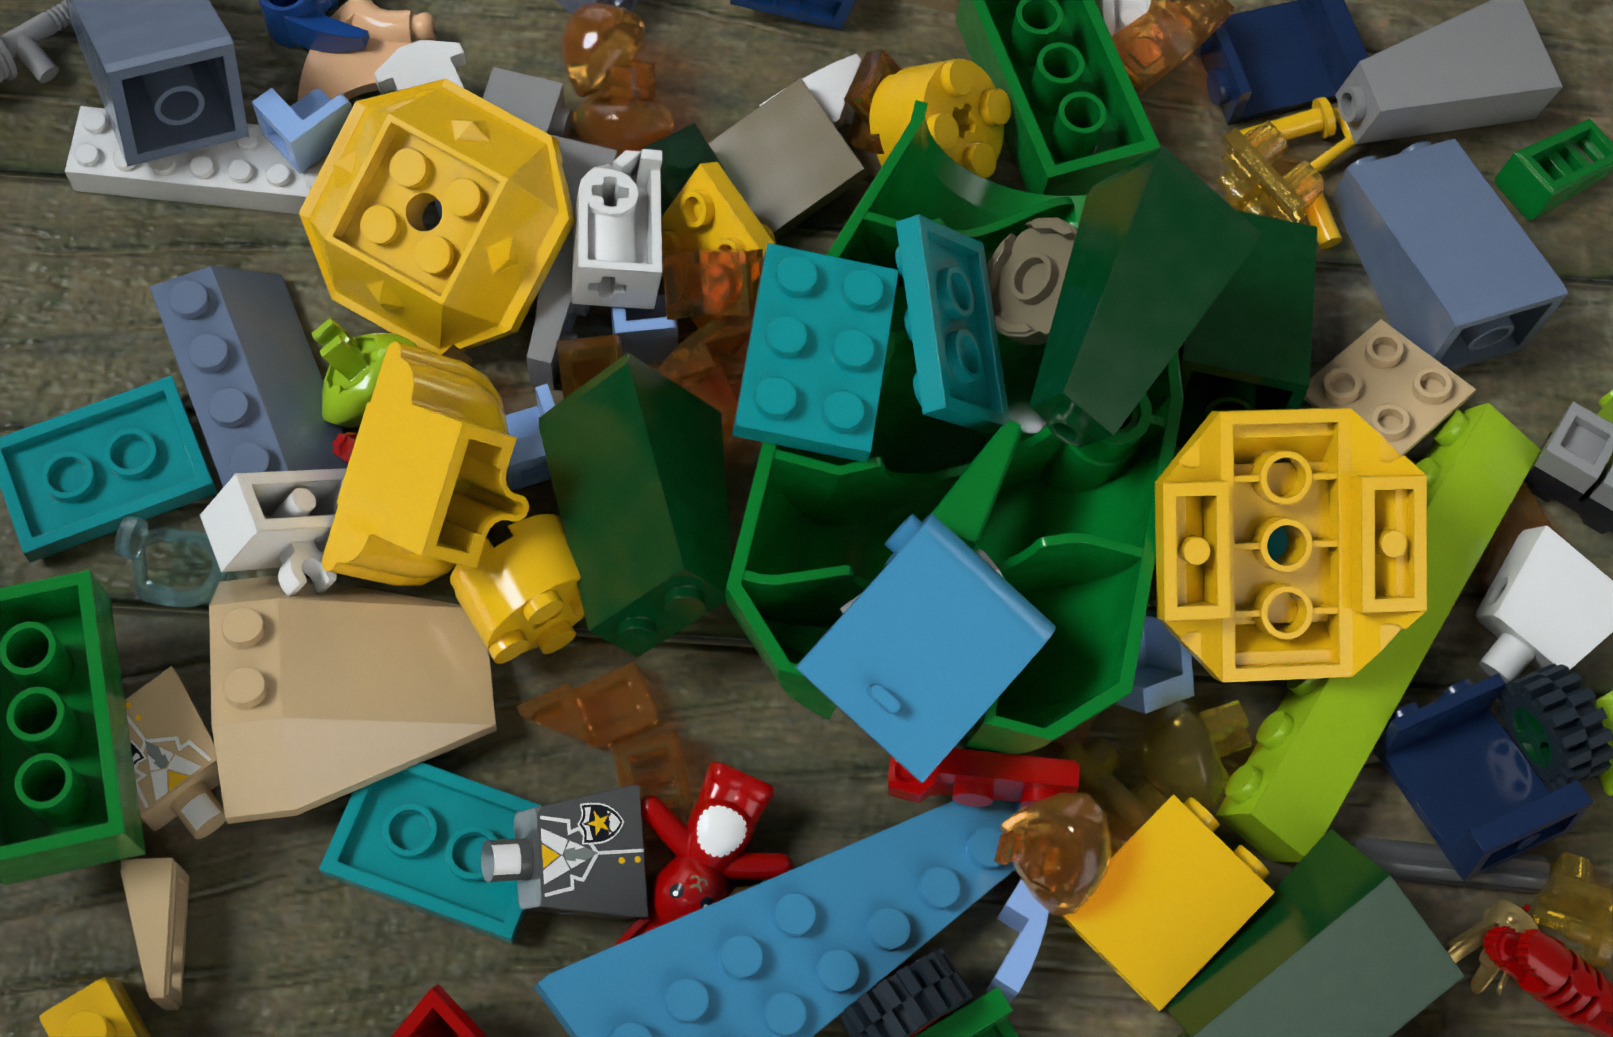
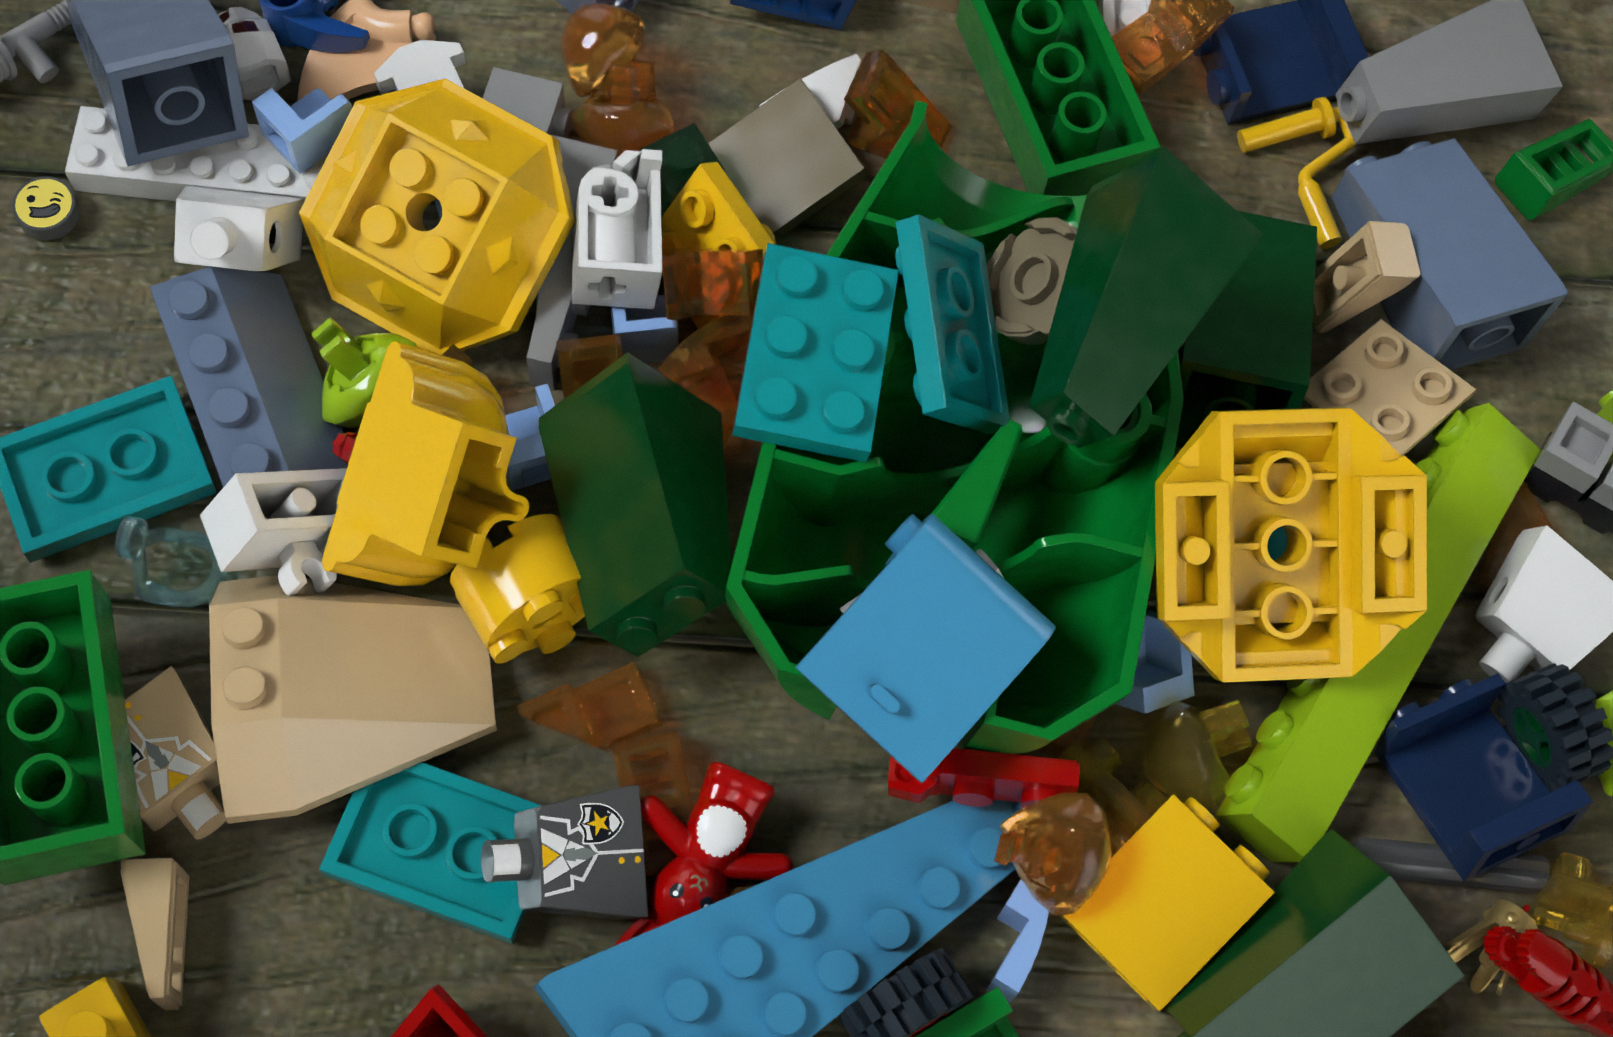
yellow brick [869,58,1011,178] -> none
clear yellow hips [1216,120,1324,224] -> none
none -> tile [12,176,80,241]
none -> white torso [174,186,304,271]
none -> white rock [218,7,292,100]
none -> tan slope [1313,221,1420,333]

